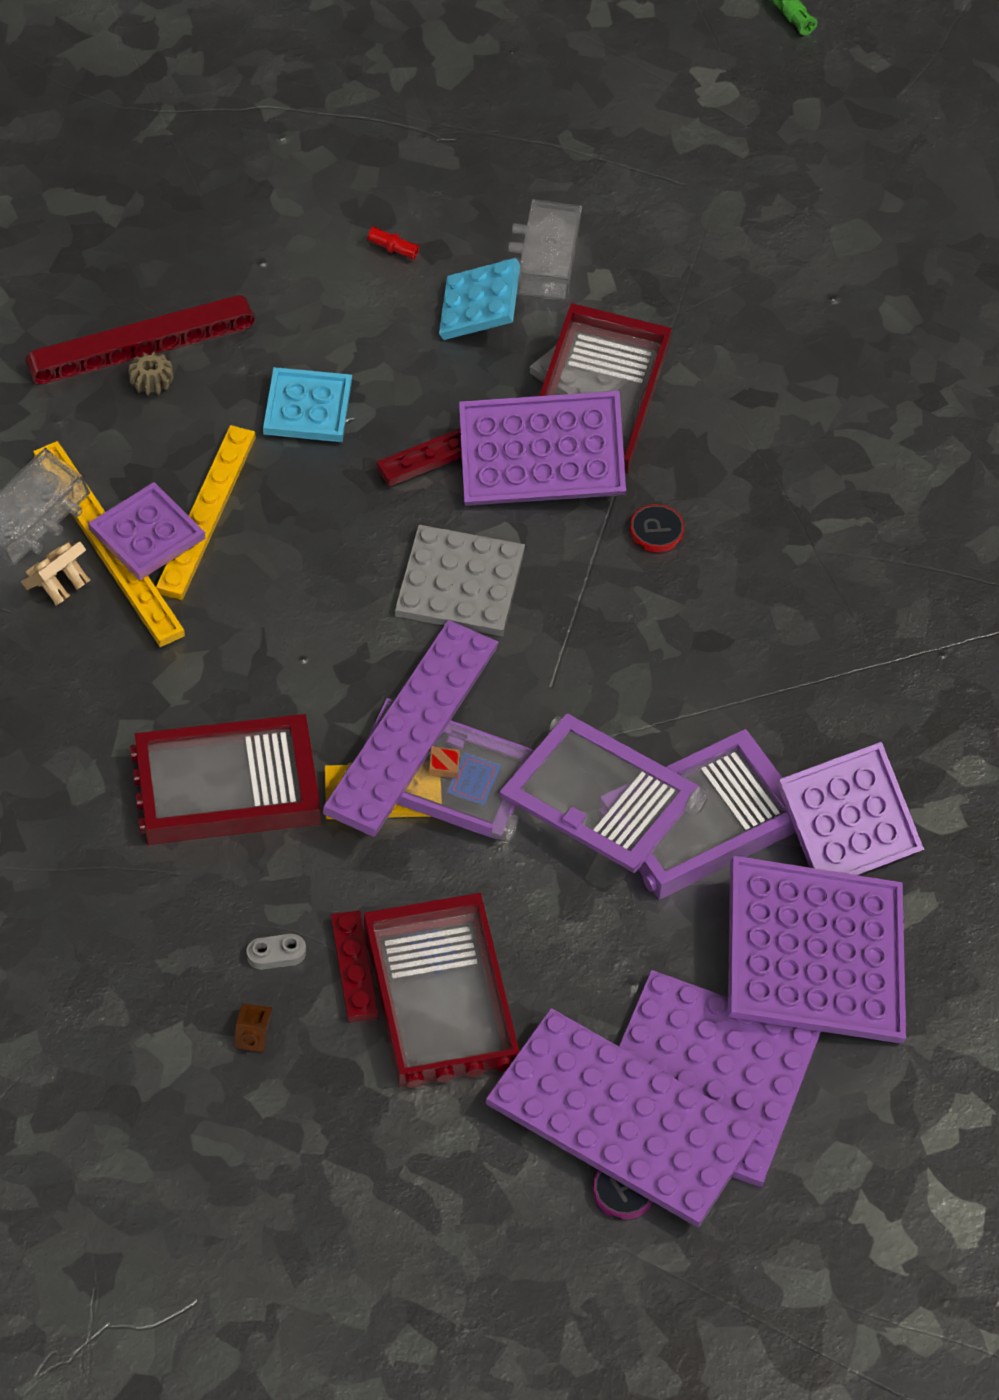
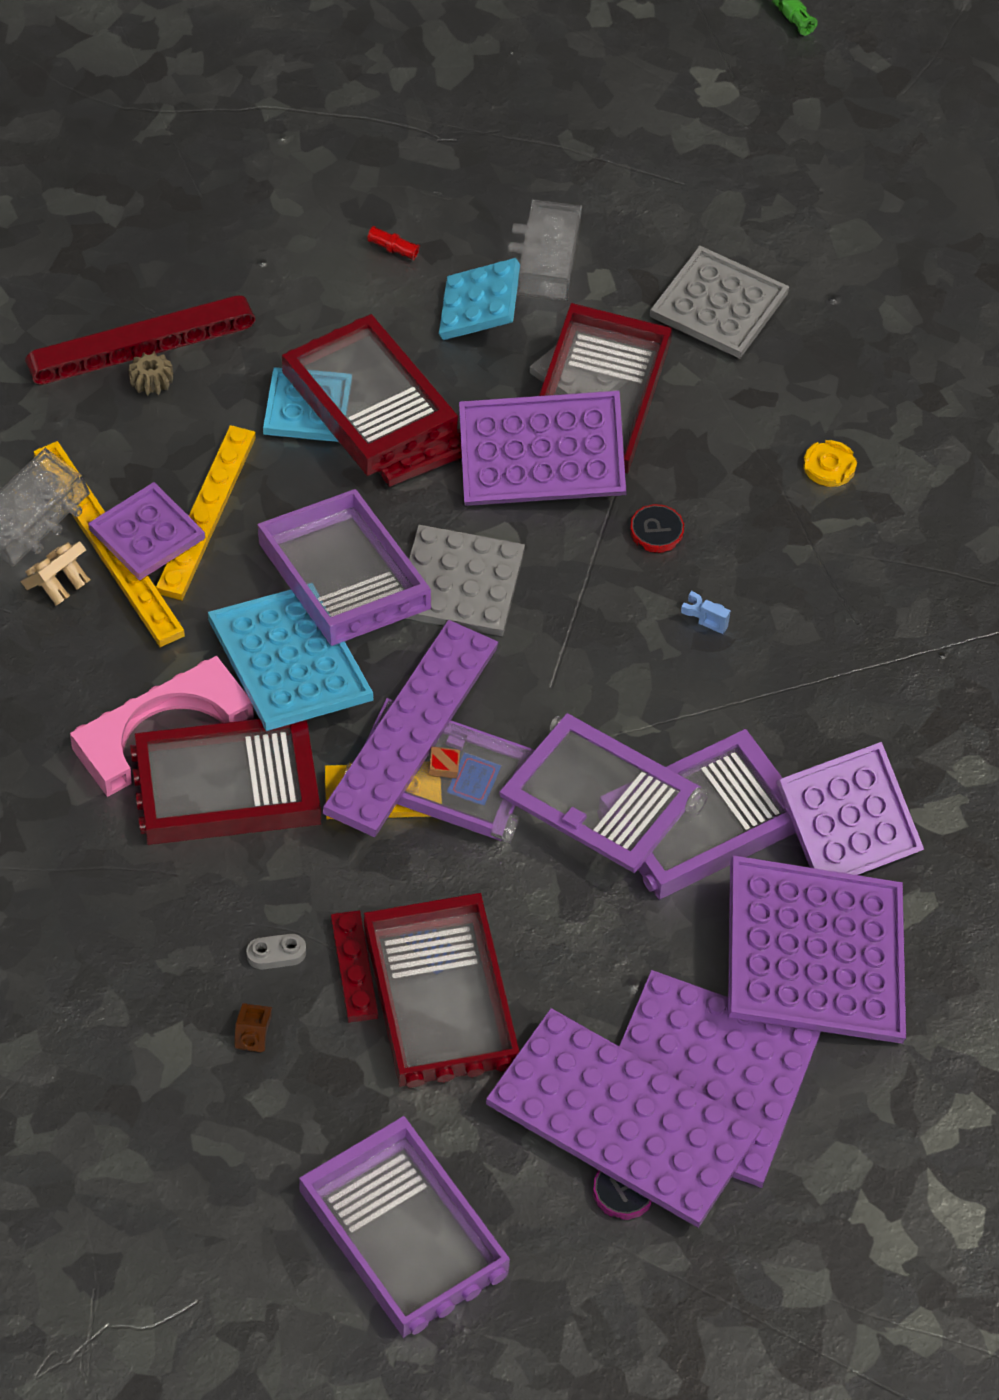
none -> bright pink arch [70,656,254,797]
none -> medium azure plate [208,584,373,731]
none -> window [257,489,431,646]
none -> window [282,314,458,476]
none -> clear window [299,1116,510,1338]
none -> light grey plate [650,246,789,359]
none -> light blue plate [681,591,731,634]
none -> yellow tile [803,440,857,487]

